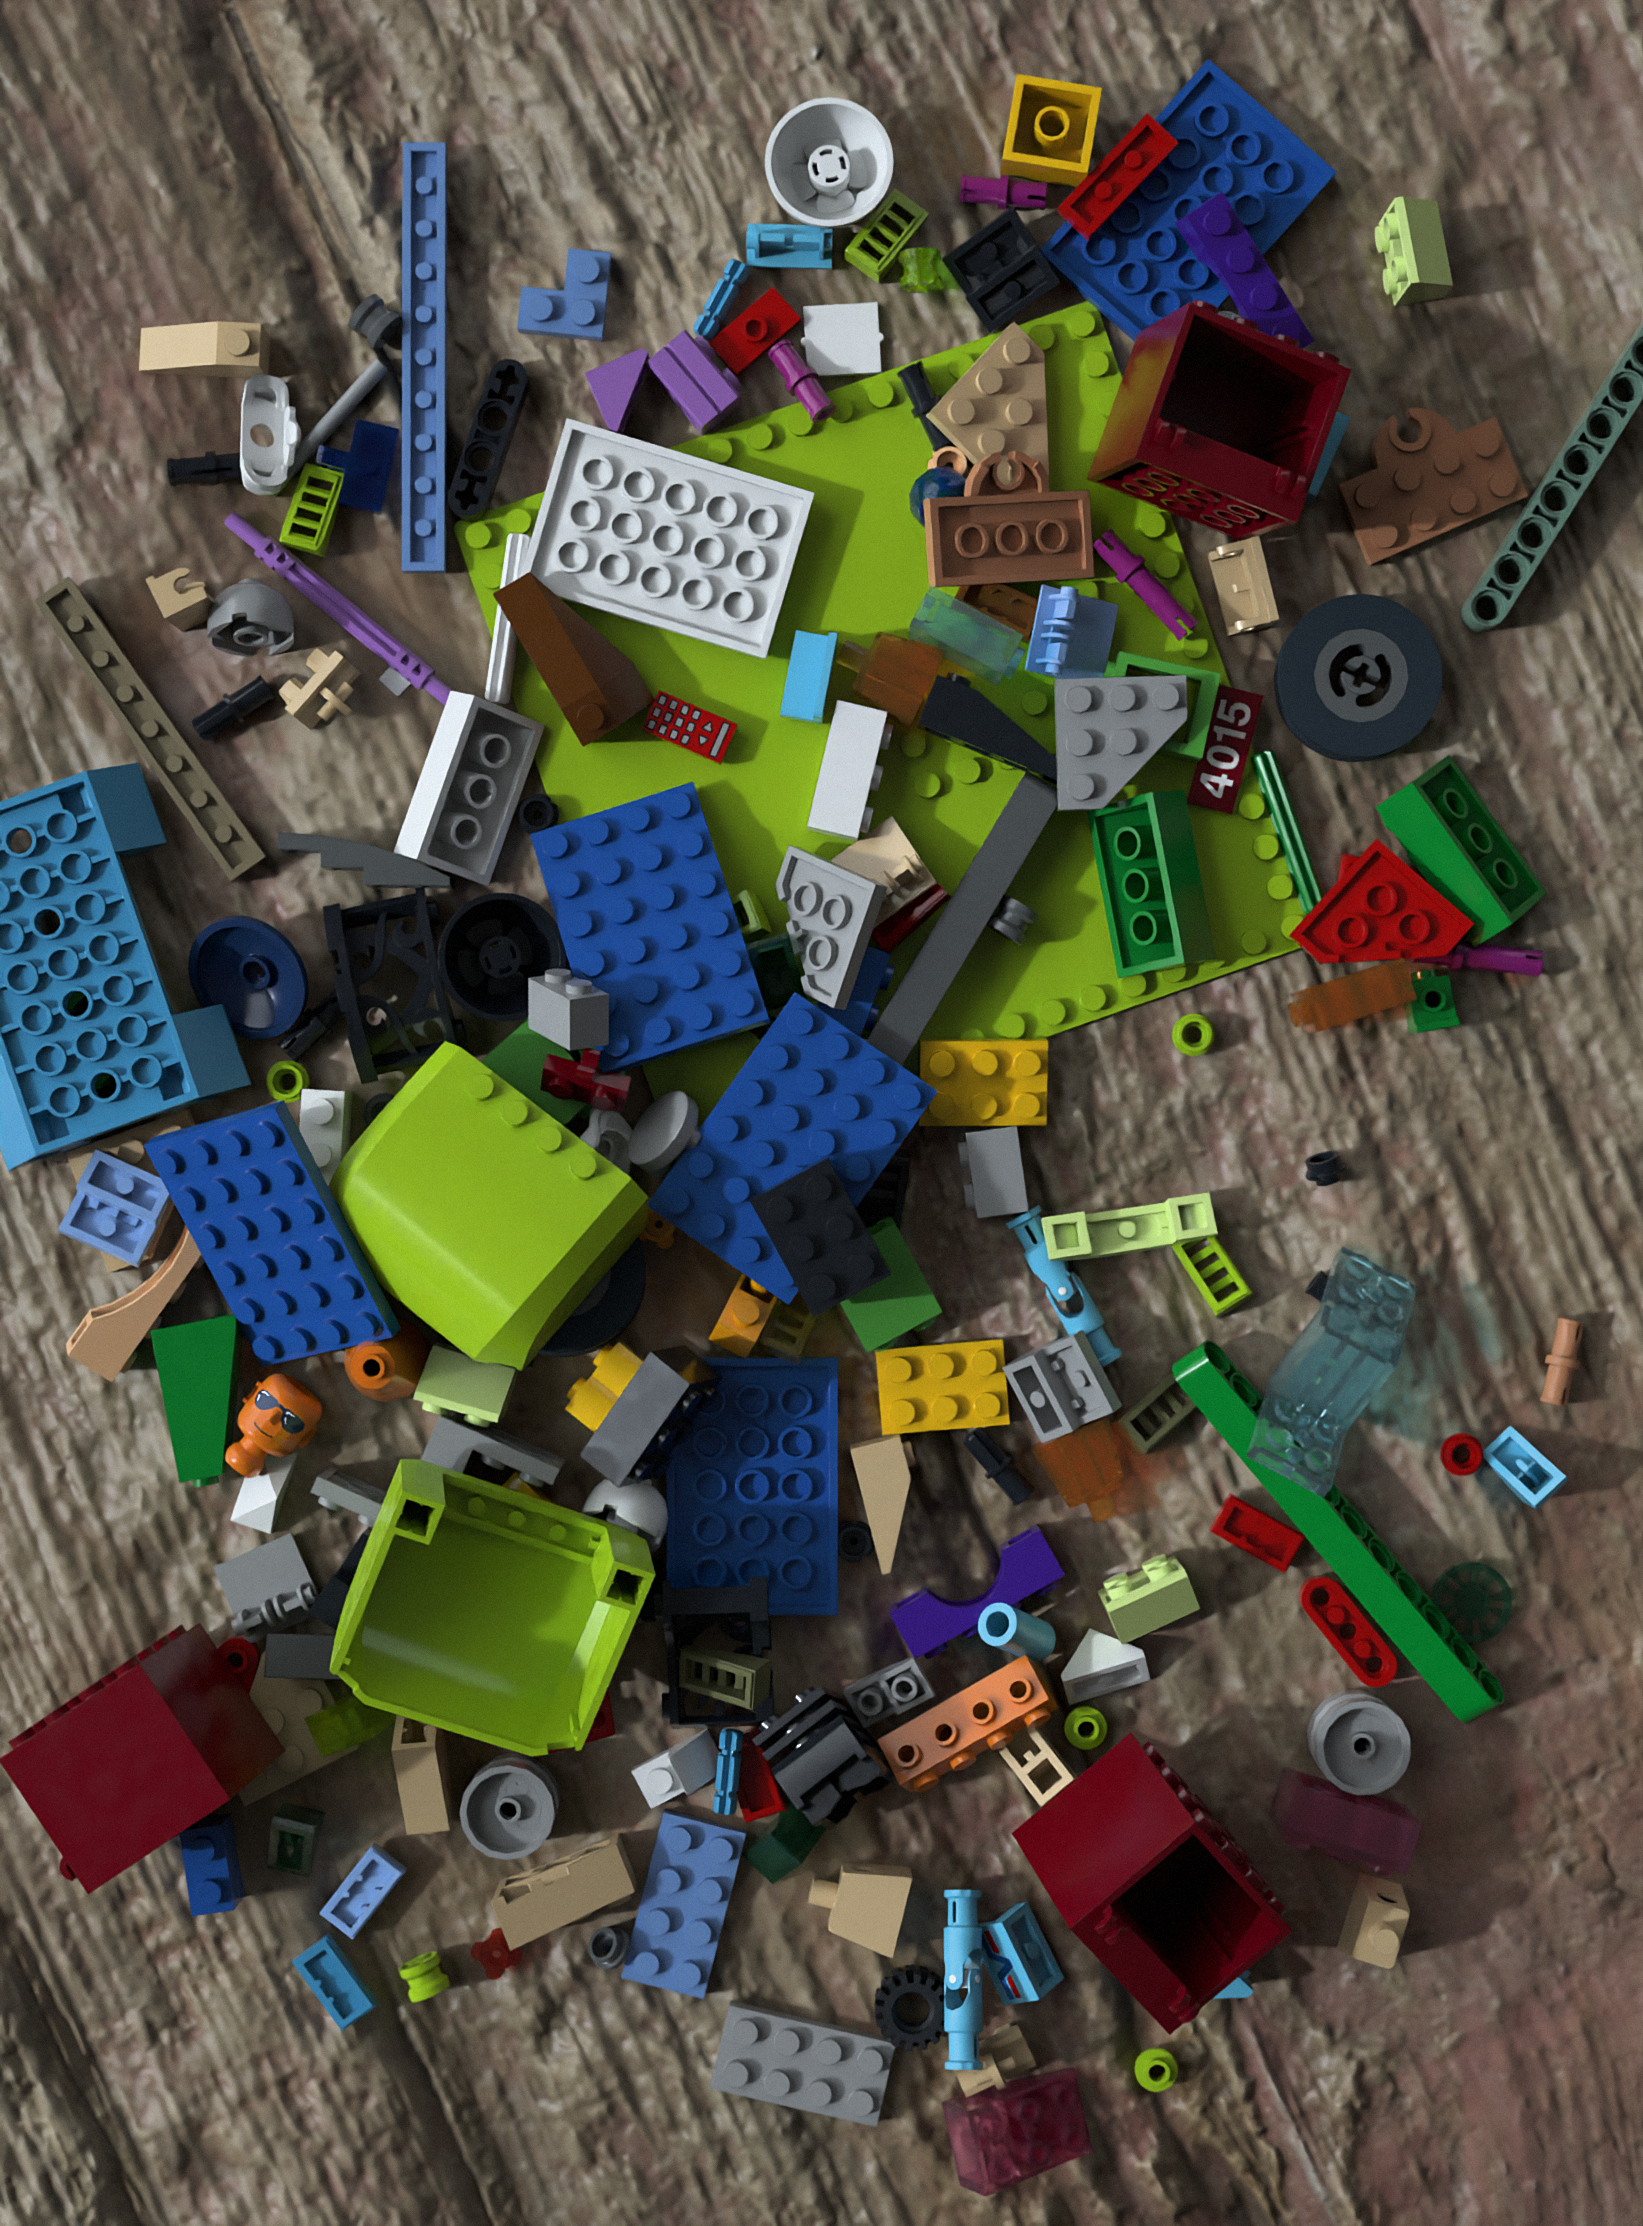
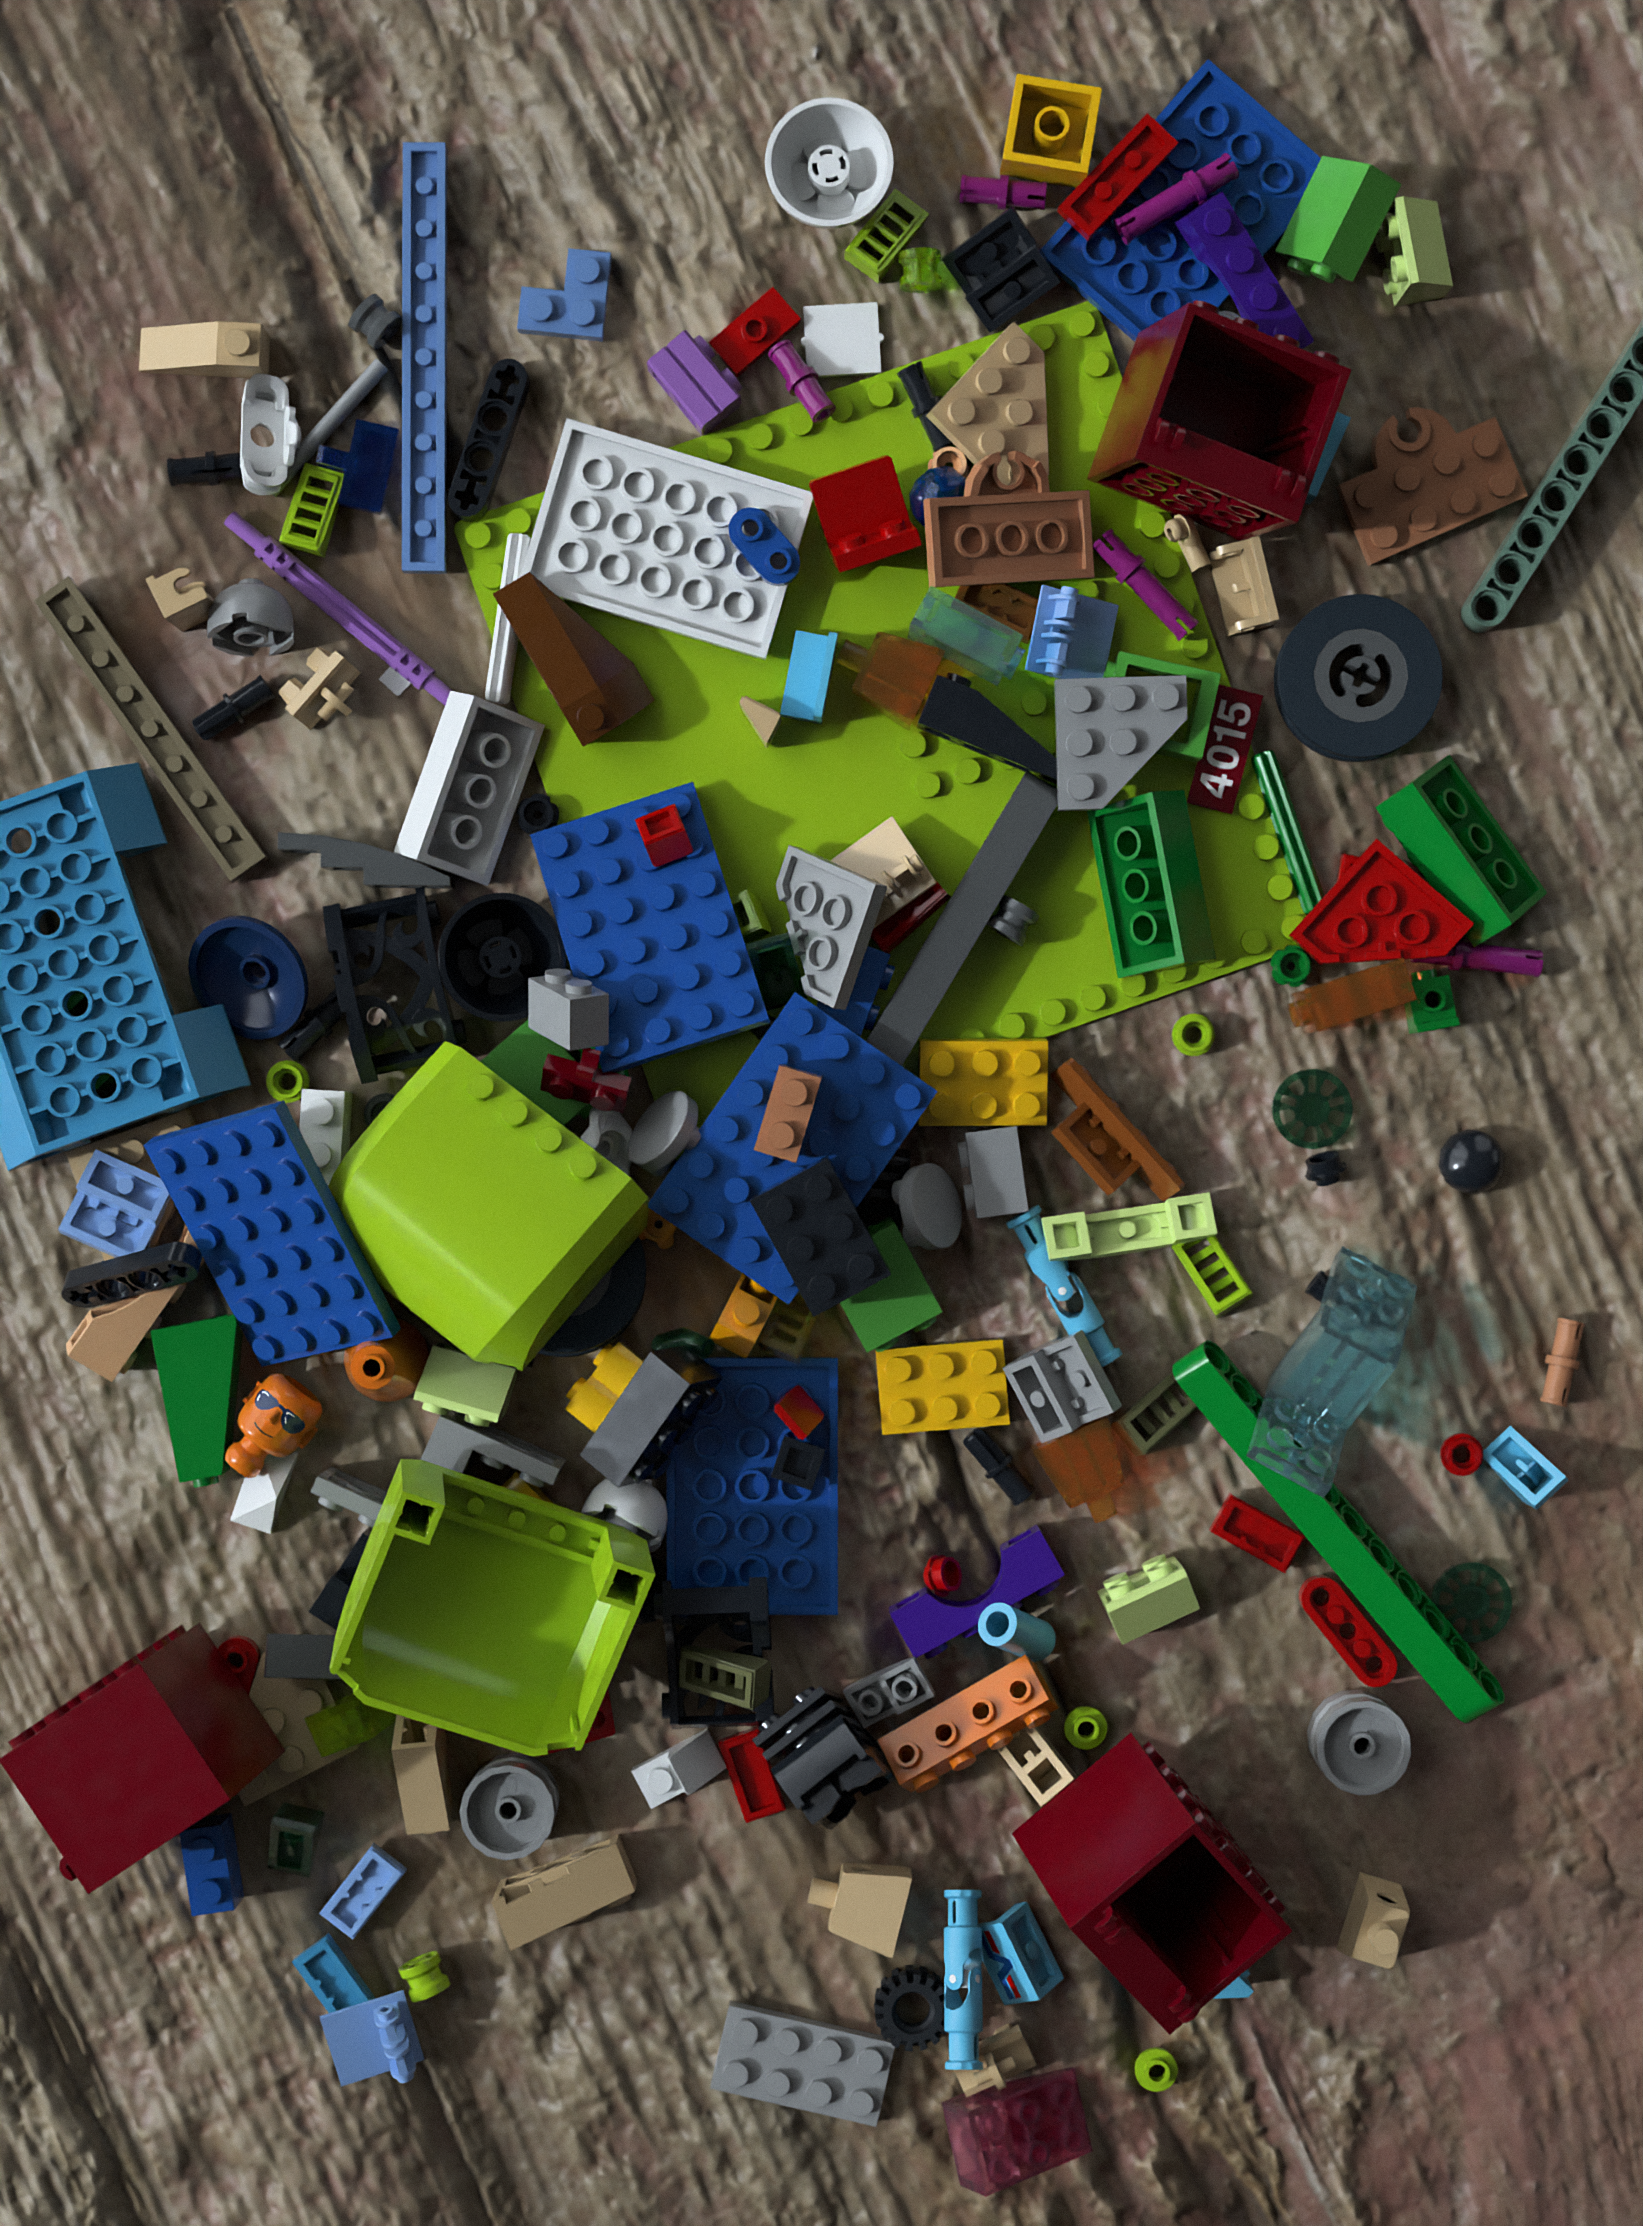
light grey hinge [213,1532,319,1643] -> none
clear red plate [471,1928,522,1980] -> none
medium lavender slope [585,349,650,435] -> none
dark grey plate [588,1926,630,1970] -> none
medium blue plate [621,1809,747,1999] -> none
tile [642,690,738,765] -> none
dark azure axle [693,259,750,341] -> none
dark azure axle [713,1728,744,1815] -> none
clear green slope [742,1801,826,1884] -> none
medium azure hinge [746,223,833,270] -> none
white brick [807,700,893,842] -> none
black plate [838,1521,875,1563] -> none
tan slope [850,1434,916,1575] -> none
white slope [1061,1629,1151,1705] -> none
clear pink brick [1269,1767,1422,1876] -> none
none -> black beam [61,1242,202,1308]
none -> light blue hinge [319,1990,424,2087]
none -> red slope [635,804,693,867]
none -> clear green arm [650,1327,714,1359]
none -> blue plate [729,507,800,586]
none -> tan slope [740,696,782,749]
none -> nougat brick [754,1064,822,1163]
none -> black plate [771,1434,826,1491]
none -> red slope [774,1385,824,1440]
none -> red bracket [809,455,922,573]
none -> light grey tile [891,1163,962,1250]
none -> red plate [923,1555,962,1597]
none -> dark orange bracket [1050,1058,1185,1201]
none -> magenta pin [1113,153,1239,245]
none -> tan arm [1164,514,1212,573]
none -> green plate [1270,945,1312,987]
none -> clear green wheel [1271,1069,1353,1149]
none -> bright green brick [1275,156,1402,283]
none -> black hair [1439,1129,1506,1195]

